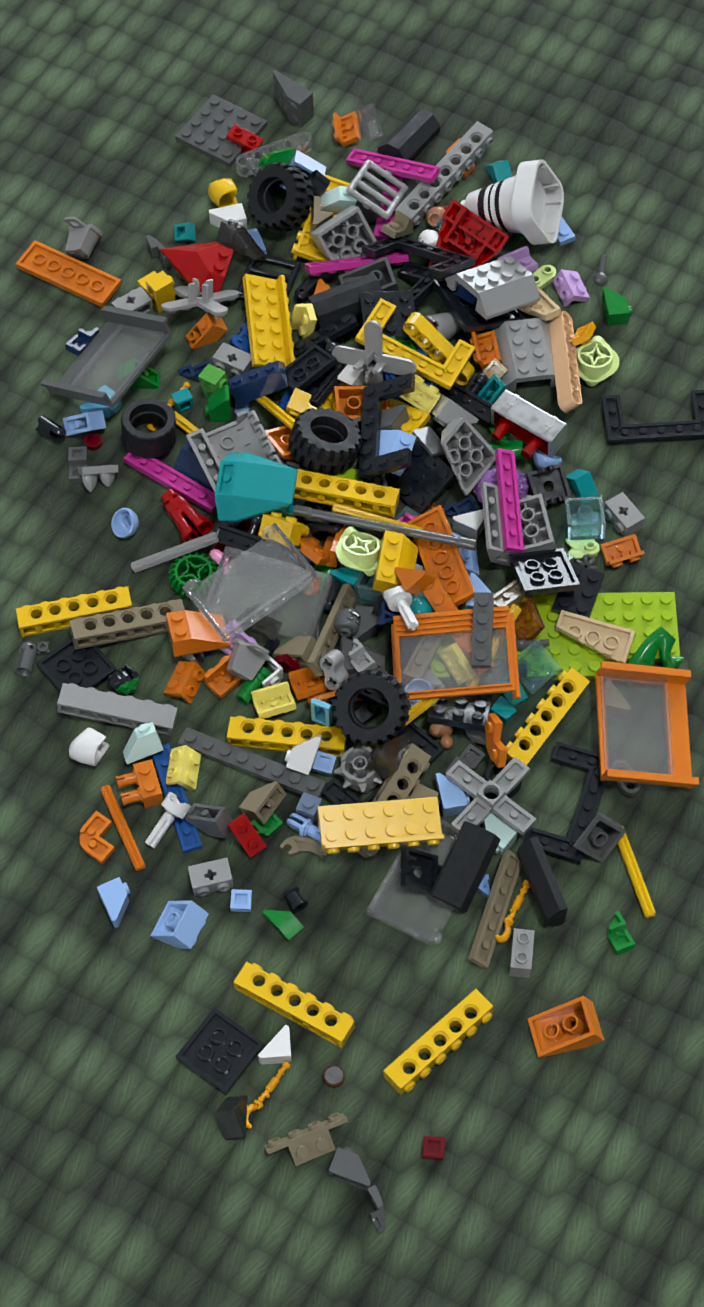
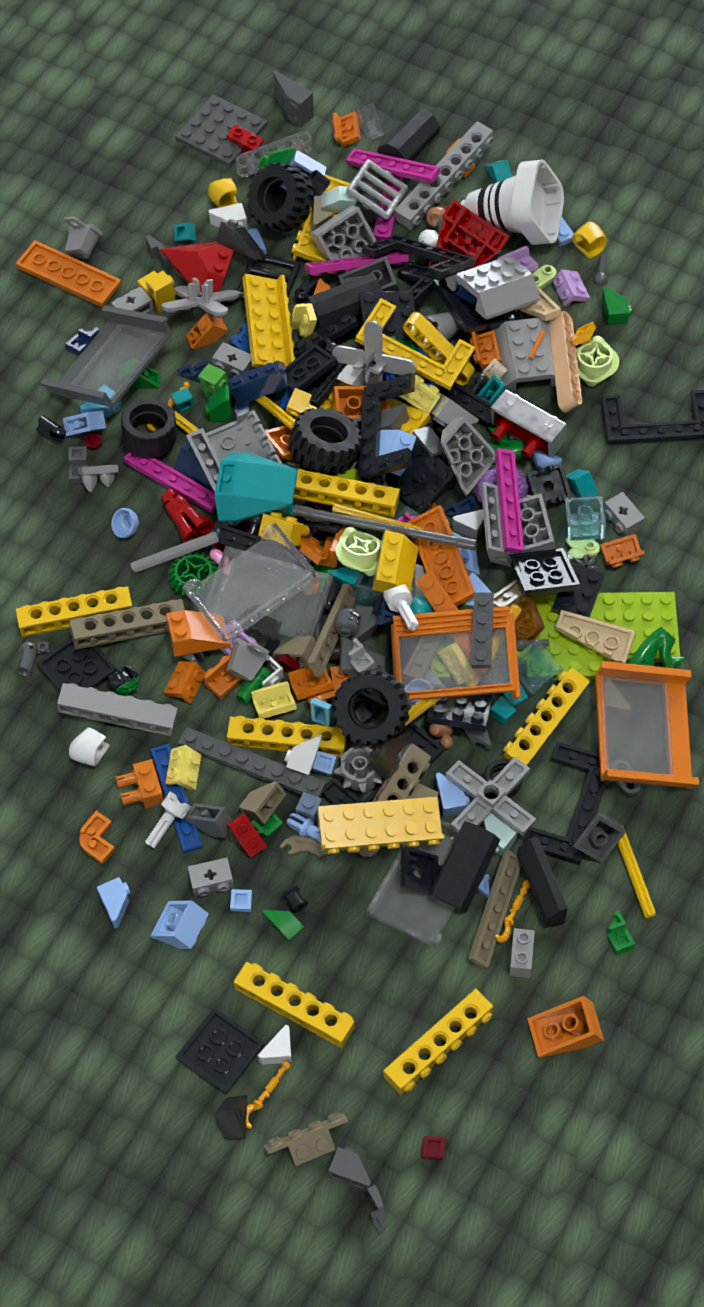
orange axle [100,785,146,871] -> none
light aqua slope [123,722,164,764] -> none
light grey axle [319,649,349,691] -> none
flat silver tile [323,1065,345,1088] -> none
dark tan slope [381,210,414,239] -> none
orange slope [394,567,437,595] -> none
dark grey slope [445,743,486,772] -> none
orange plate [485,713,508,768] -> none
none -> orange piece [528,330,545,359]
none -> yellow piece [572,221,607,259]

